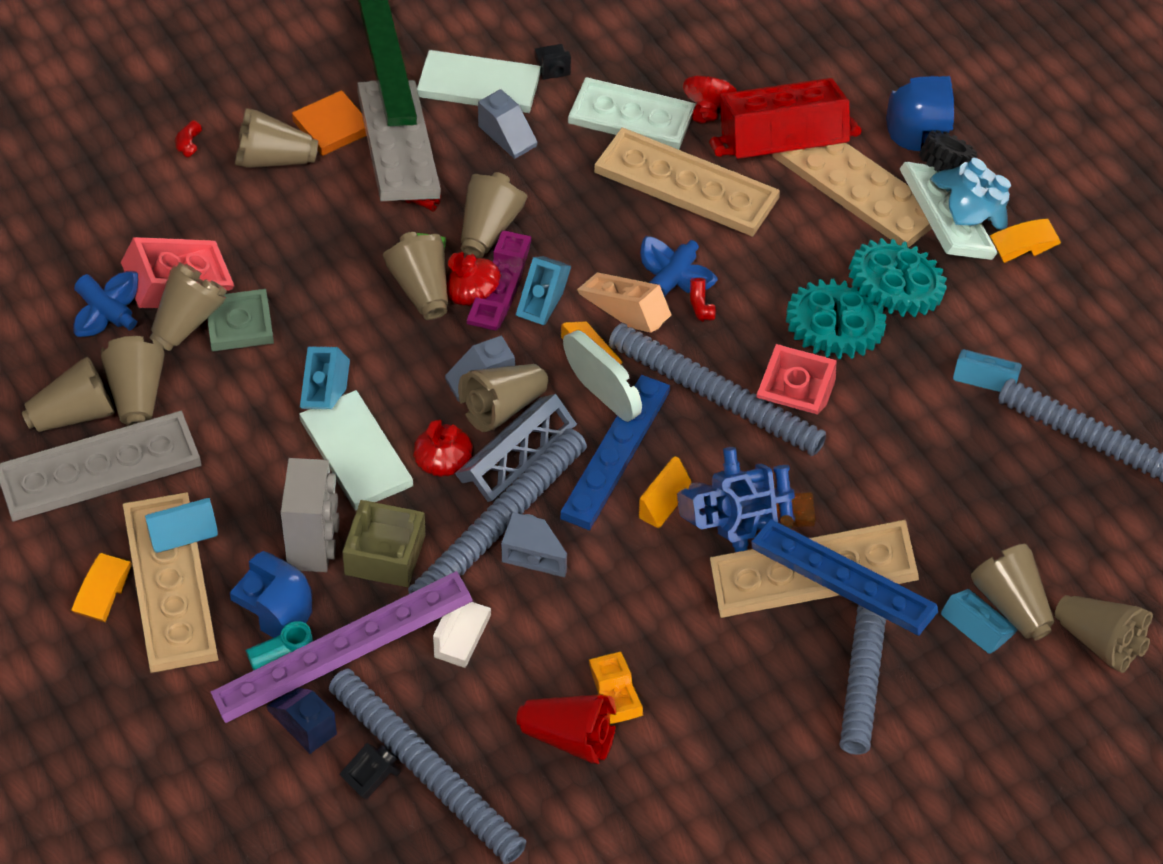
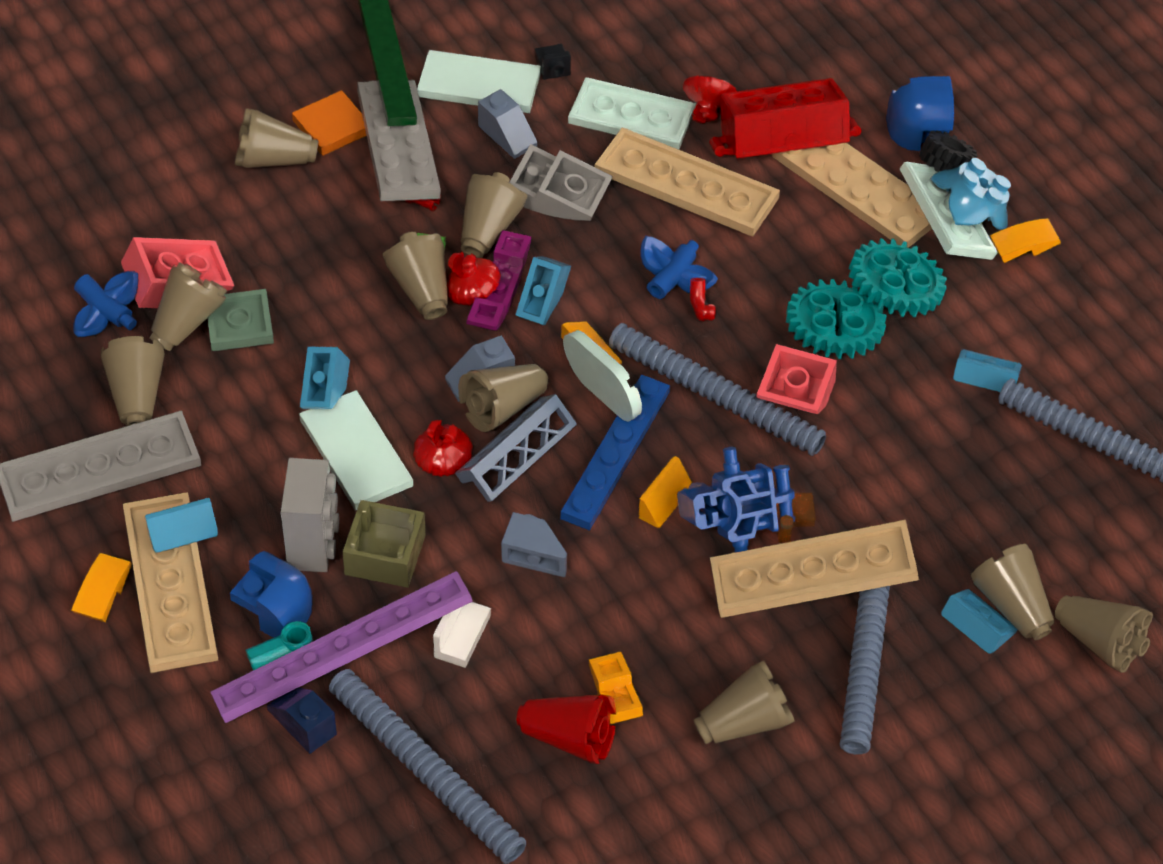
dark tan cone [22,357,116,432] -> none
red arm [175,120,202,158] -> none
black bracket [339,743,401,799] -> none
sand blue piece [408,428,587,594] -> none
light nougat slope [577,272,671,333] -> none
blue plate [751,519,938,636] -> none
none -> light grey slope [509,144,613,221]
none -> dark tan cone [693,660,795,744]

